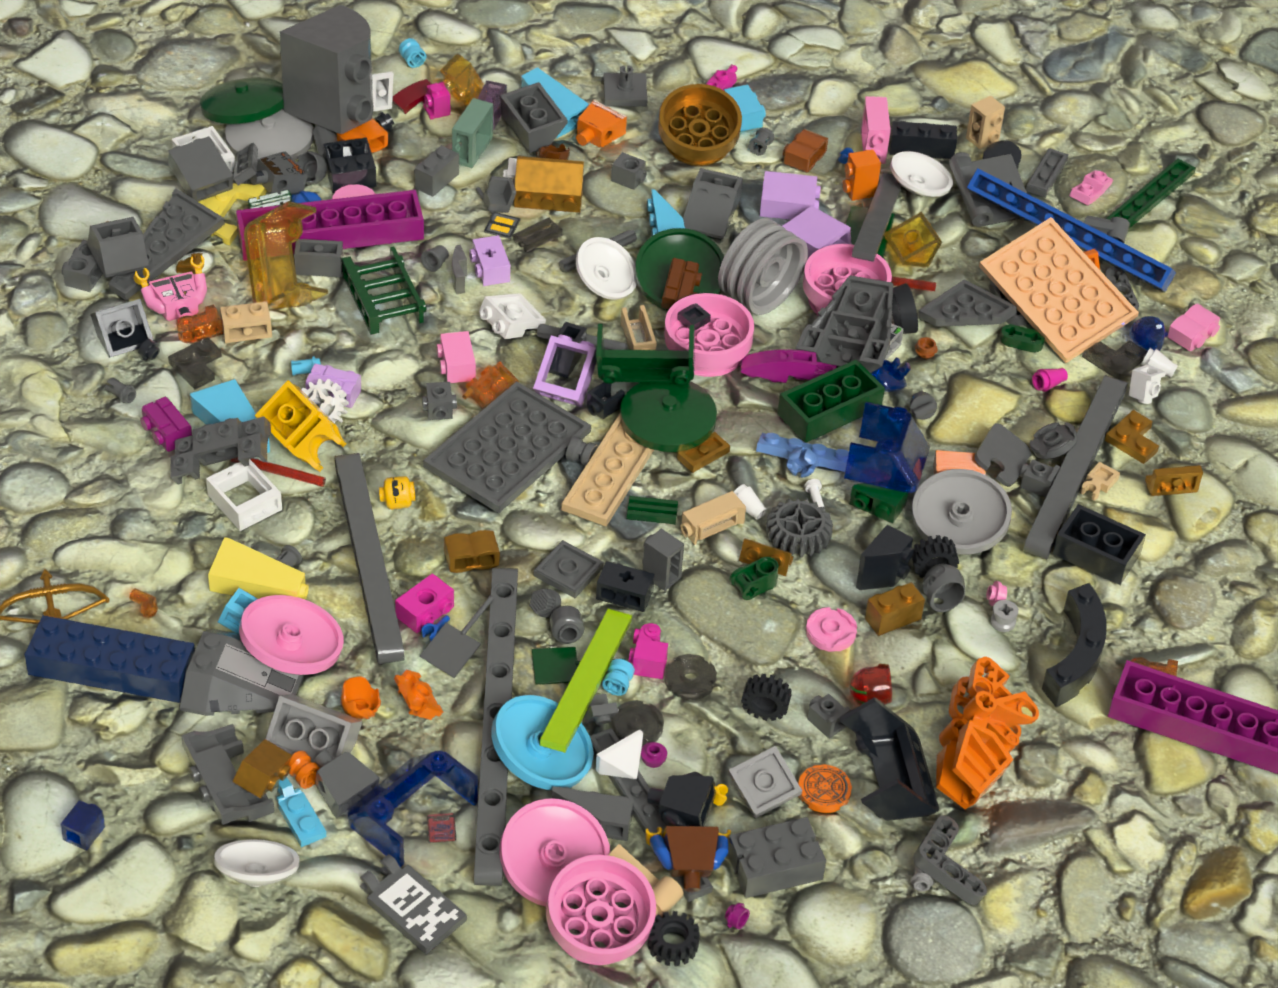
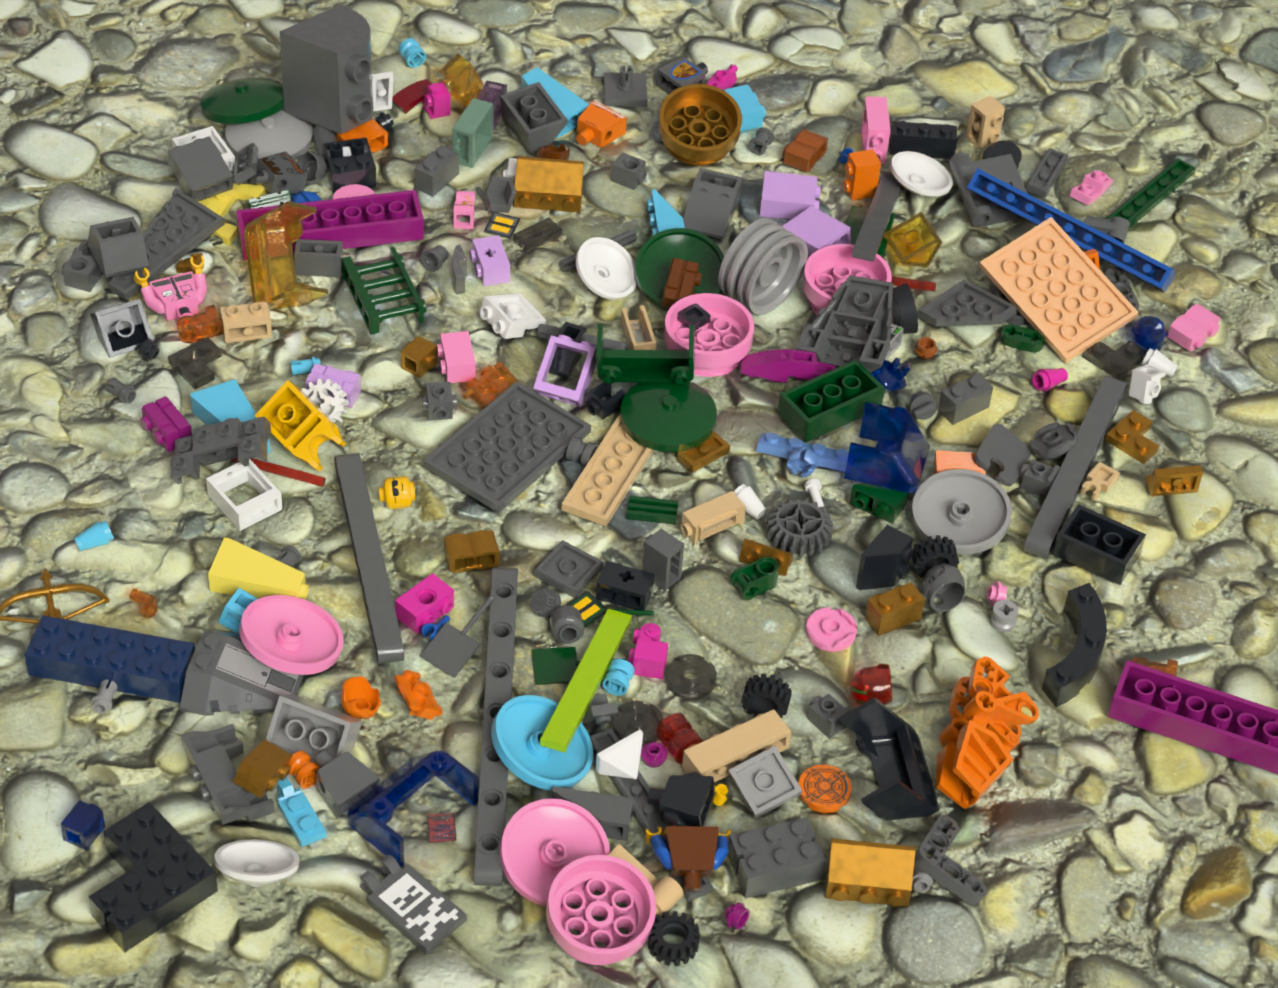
none -> medium azure cone [74,521,114,551]
none -> black piece [89,802,218,953]
none -> light grey pin [91,680,118,714]
none -> pearl gold brick [401,336,438,378]
none -> bright pink leg [453,190,475,229]
none -> piece [566,590,654,627]
none -> clear red wheel [655,713,703,764]
none -> dark grey torso [656,58,708,94]
none -> tan brick [682,709,791,782]
none -> slope [825,838,916,907]
none -> dark grey brick [938,373,993,425]

